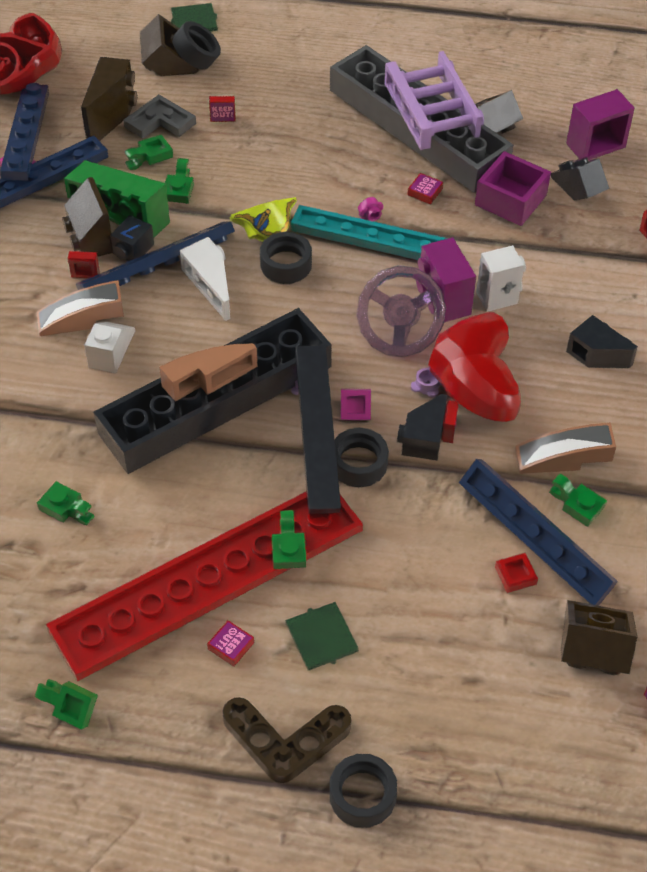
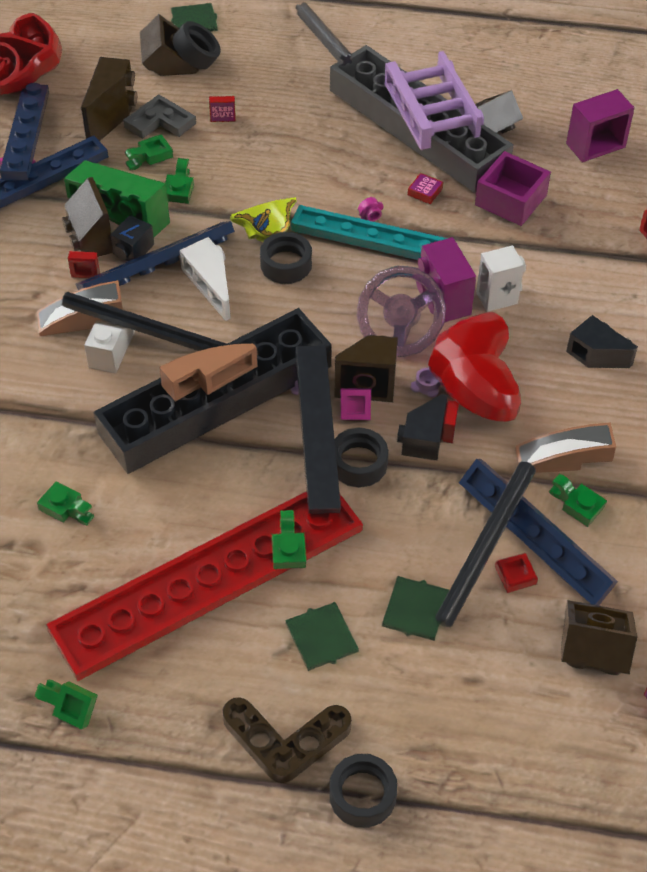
tile [207,620,255,667] -> none
black slope [551,157,610,201] -> none
none -> black axle [61,292,227,351]
none -> black axle [296,2,353,66]
none -> dark brown slope [334,335,398,402]
none -> clear green piece [382,576,449,641]
none -> black axle [435,461,536,628]

